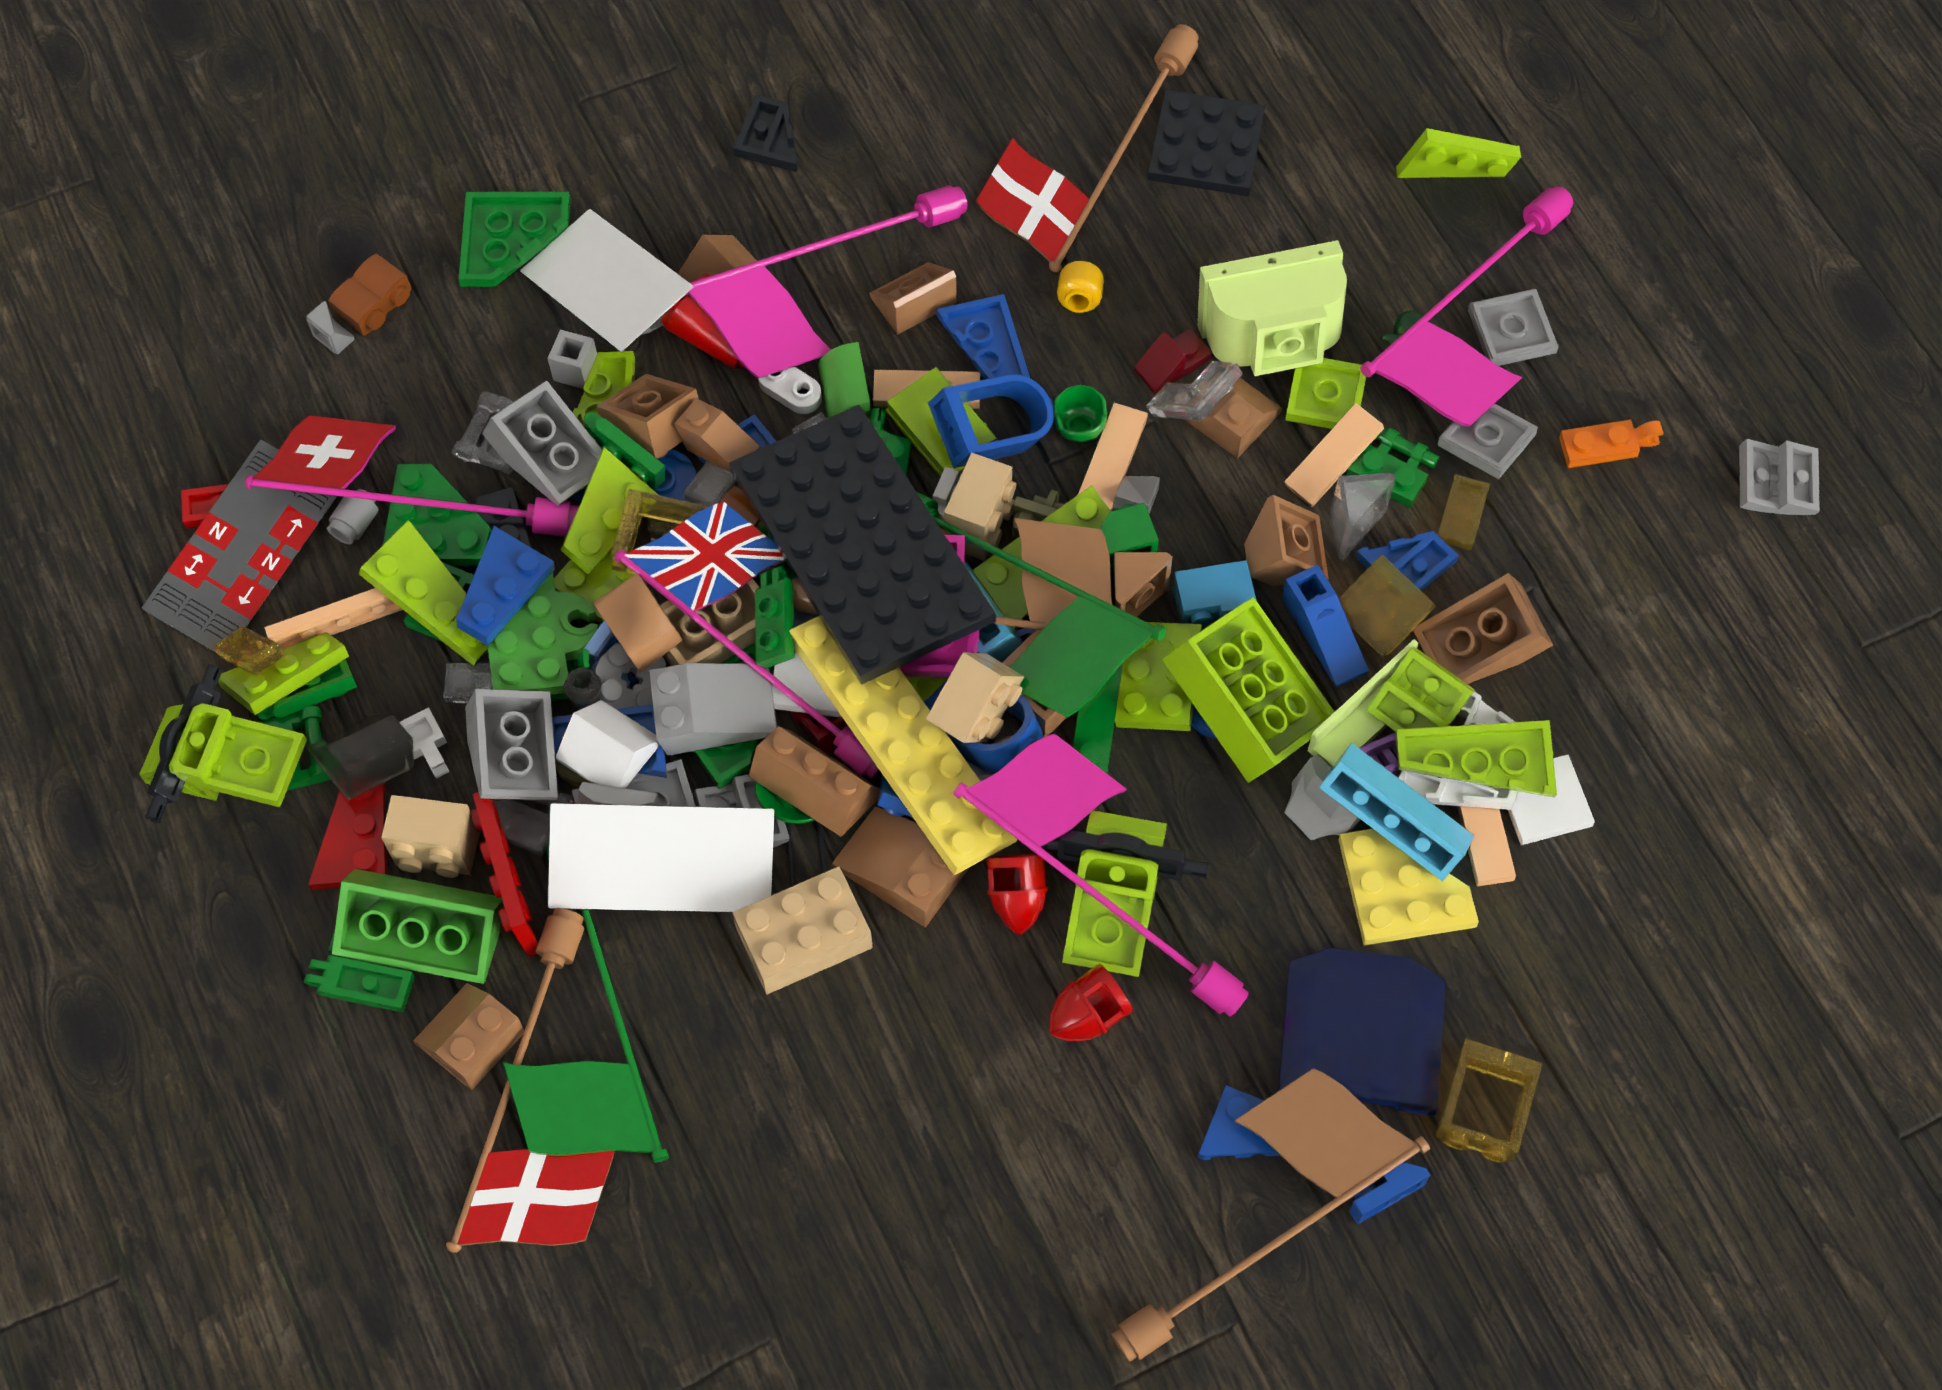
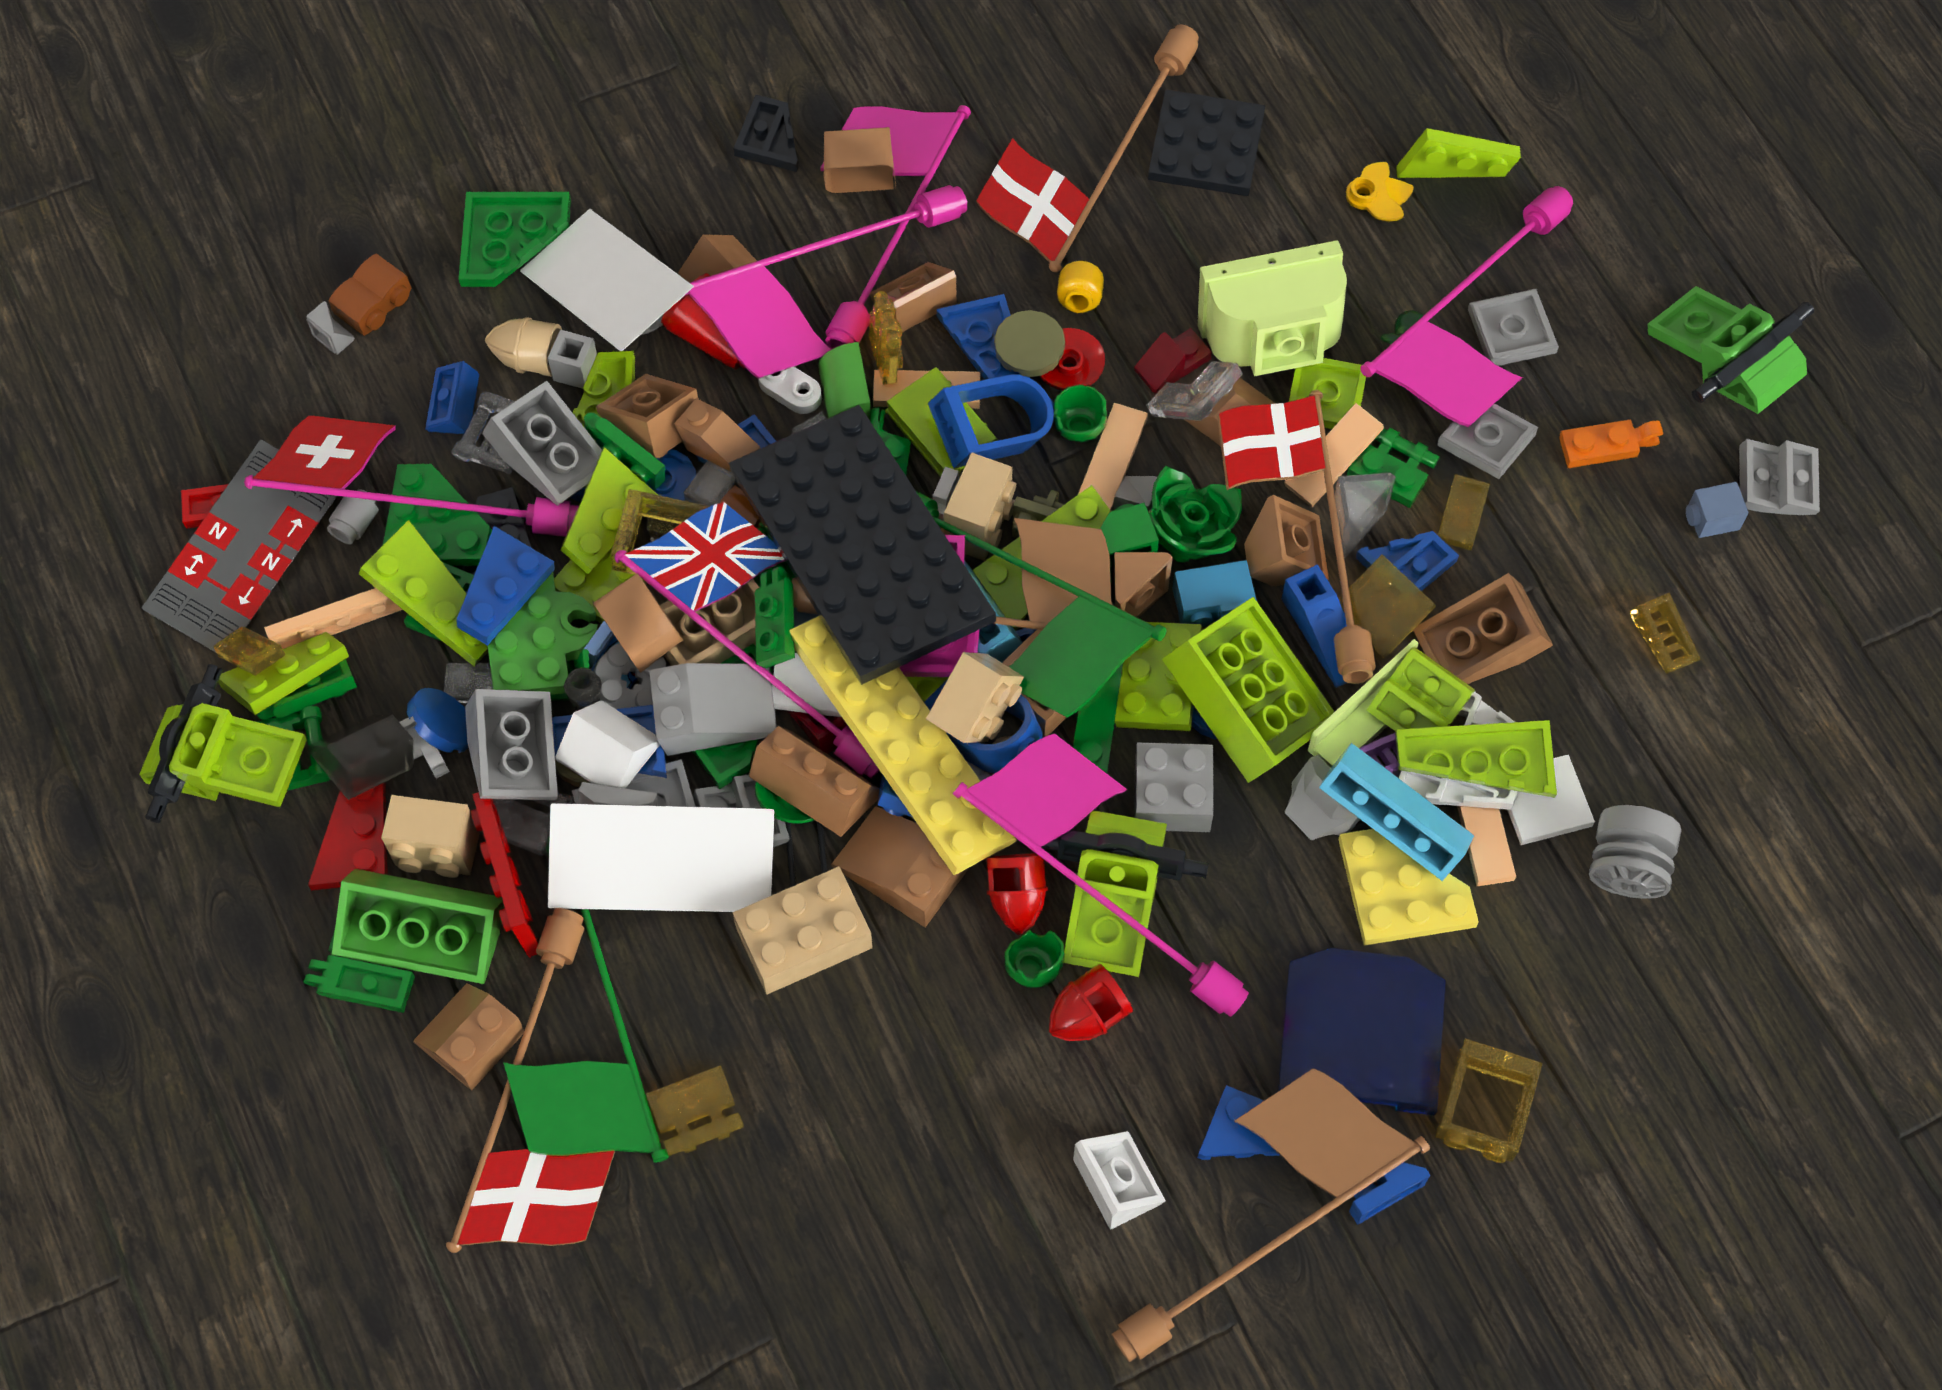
none -> blue tile [407,688,468,753]
none -> blue slope [425,361,479,434]
none -> tan helmet [485,317,562,377]
none -> clear yellow plate [646,1065,744,1156]
none -> dark pink flag [820,105,971,349]
none -> medium nougat piece [824,127,896,193]
none -> clear yellow plate [869,291,903,385]
none -> olive tile [994,310,1065,377]
none -> green hair [1004,930,1065,988]
none -> red dish [1040,328,1105,390]
none -> white slope [1073,1131,1166,1230]
none -> light grey brick [1134,743,1213,832]
none -> green brick [1148,466,1242,562]
none -> flag [1217,390,1376,684]
none -> yellow plate [1346,162,1414,221]
none -> light grey wheel [1589,805,1681,899]
none -> clear yellow slope [1629,593,1701,674]
none -> bright green piece [1647,286,1814,414]
none -> sand blue brick [1686,482,1749,538]

